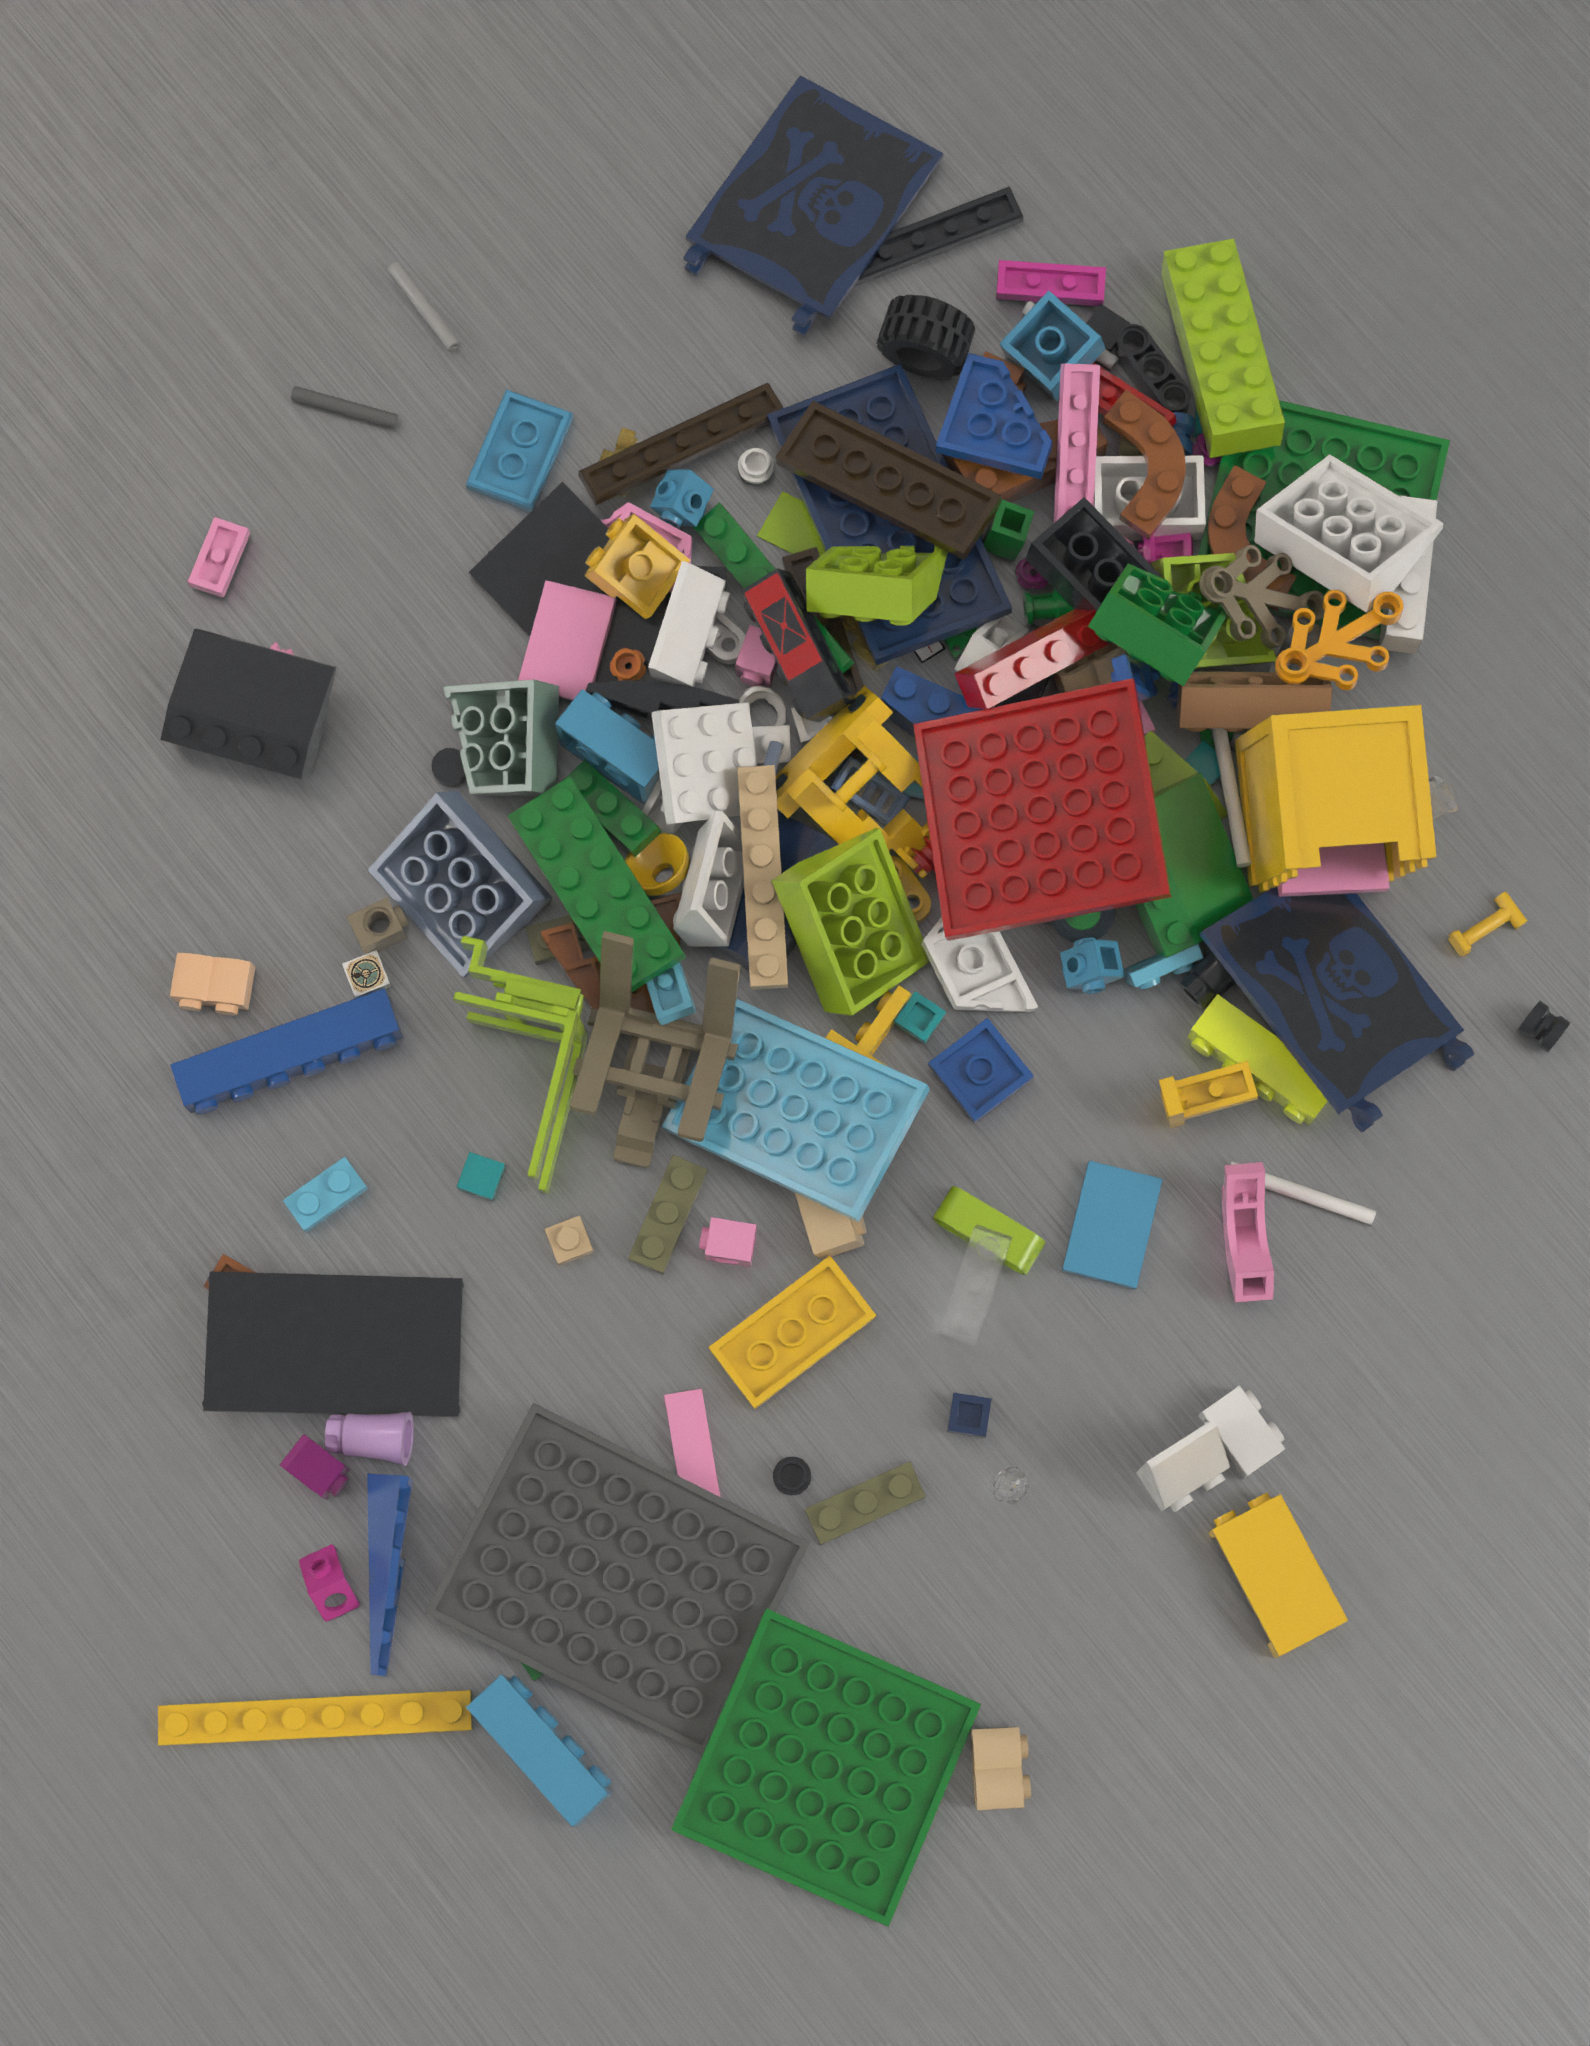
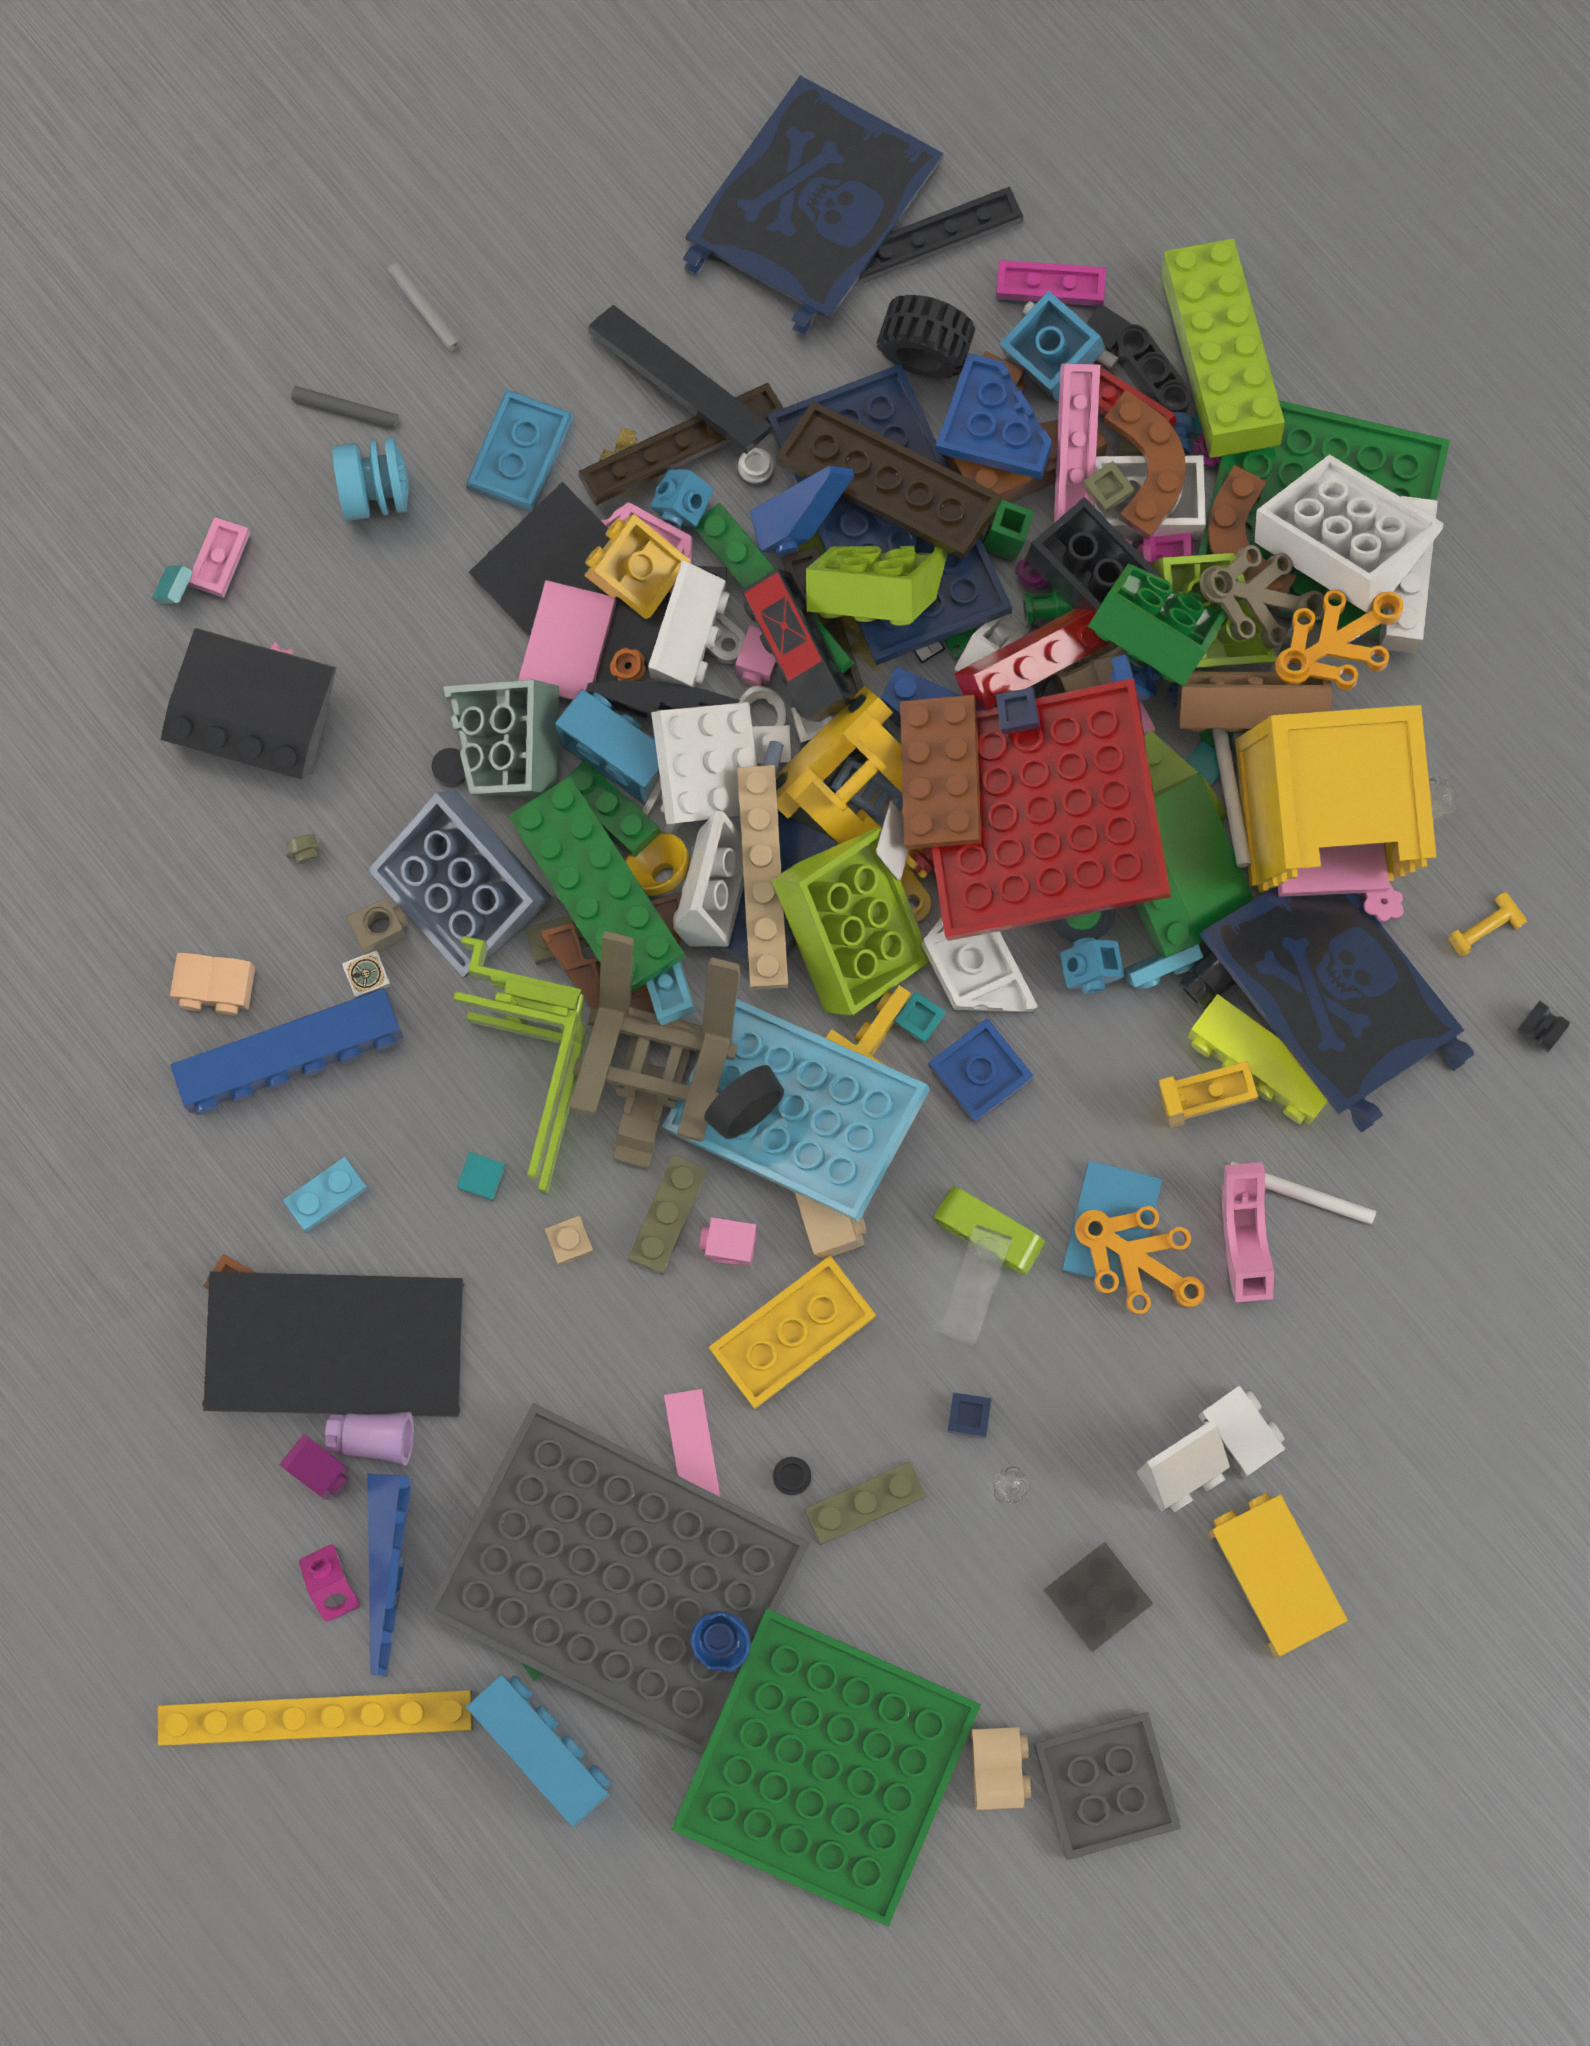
none -> teal tile [152,565,193,605]
none -> olive plate [286,834,322,864]
none -> medium azure wheel [332,437,409,521]
none -> black tile [588,305,771,454]
none -> blue hair [690,1611,751,1672]
none -> black tyre [704,1065,784,1139]
none -> blue slope [750,466,854,557]
none -> white sticker [876,800,909,880]
none -> dark orange plate [900,695,981,849]
none -> dark blue plate [996,687,1040,734]
none -> dark grey plate [1034,1712,1181,1860]
none -> clear smoke plate [1043,1542,1153,1653]
none -> light orange plant [1075,1206,1205,1314]
none -> olive plate [1082,461,1135,514]
none -> bright pink plant [1363,883,1404,922]

